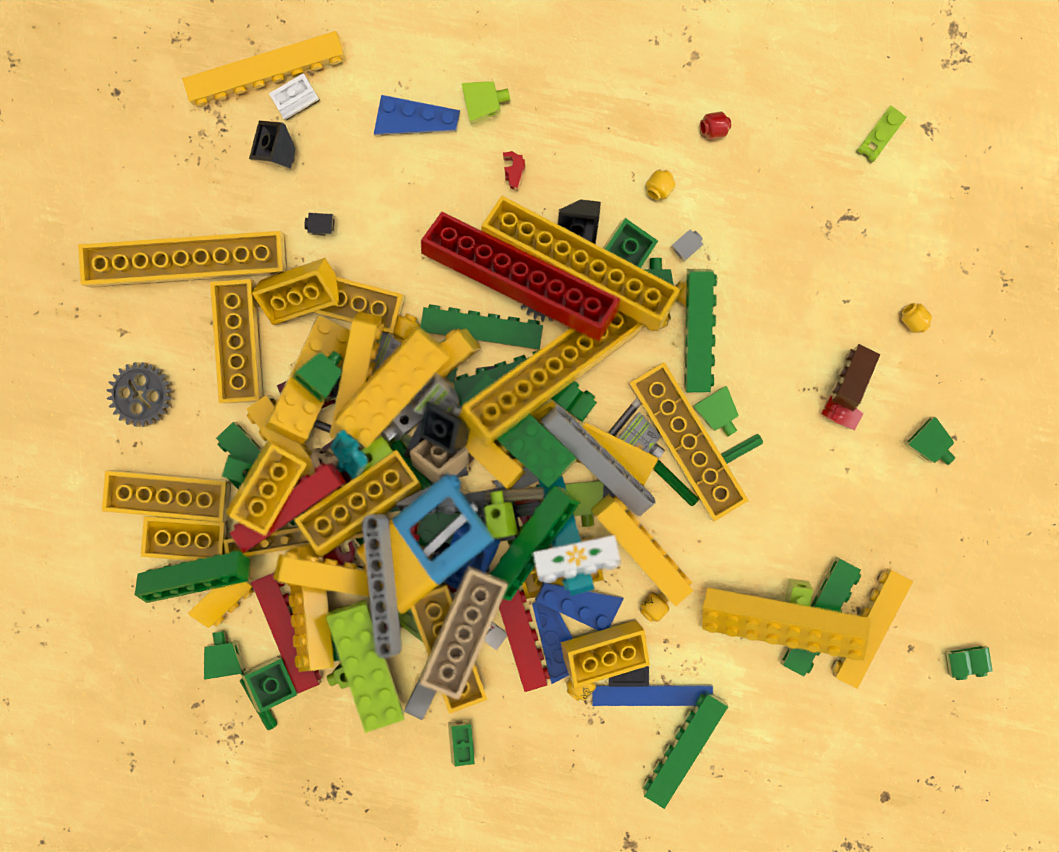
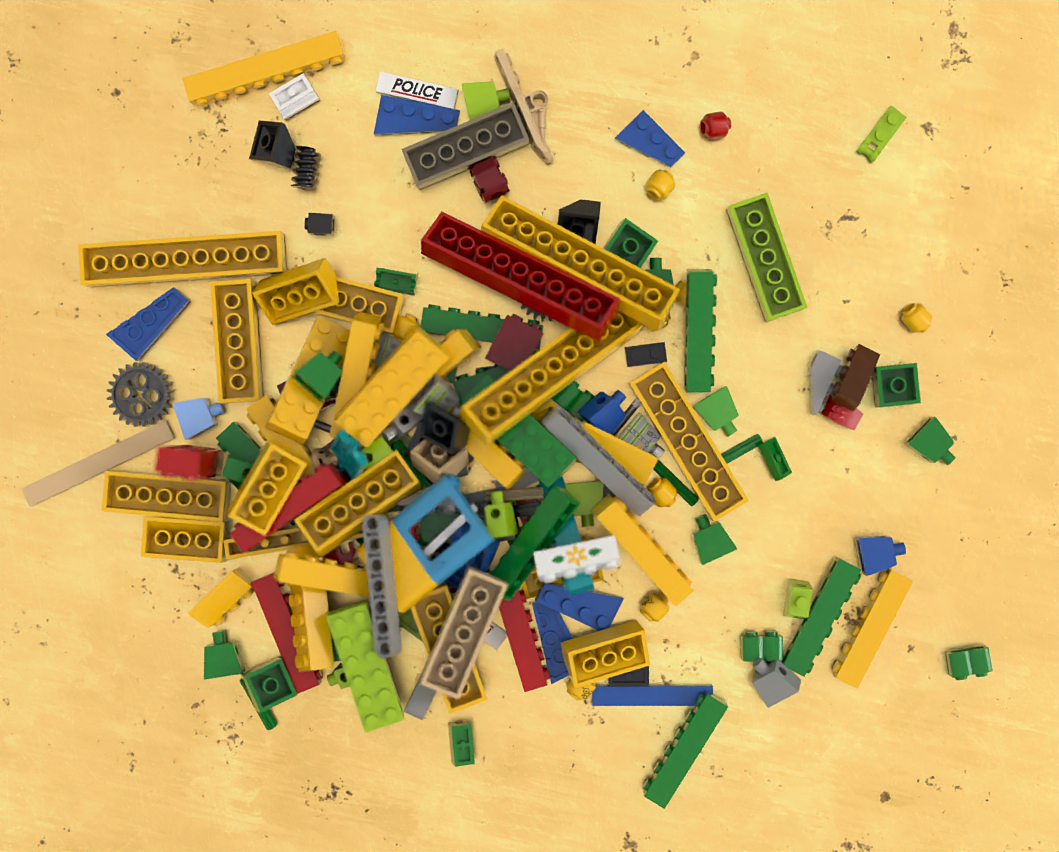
green brick [134,551,250,603] -> none
red hand [503,151,525,191] -> none
light grey brick [671,229,703,262] -> none
yellow brick [702,588,872,661] -> none
none -> tan tile [21,420,175,507]
none -> blue wing [106,287,190,361]
none -> red brick [154,444,224,481]
none -> light blue torso [173,398,225,440]
none -> black piece [290,146,321,190]
none -> green hinge [374,267,418,296]
none -> white tile [376,72,458,109]
none -> dark tan brick [401,102,529,190]
none -> dark red brick [468,156,510,204]
none -> dark red brick [485,314,544,372]
none -> tan piece [494,48,554,164]
none -> blue torso [578,390,626,435]
none -> blue wing [614,110,685,168]
none -> black plate [625,342,667,367]
none -> yellow head [647,478,677,508]
none -> green torso [692,514,737,565]
none -> lime brick [727,192,808,322]
none -> green brick [741,631,783,662]
none -> light grey torso [753,658,801,708]
none -> green plate [759,437,792,482]
none -> light grey slope [808,350,842,415]
none -> blue torso [856,536,906,576]
none -> green brick [872,363,921,407]

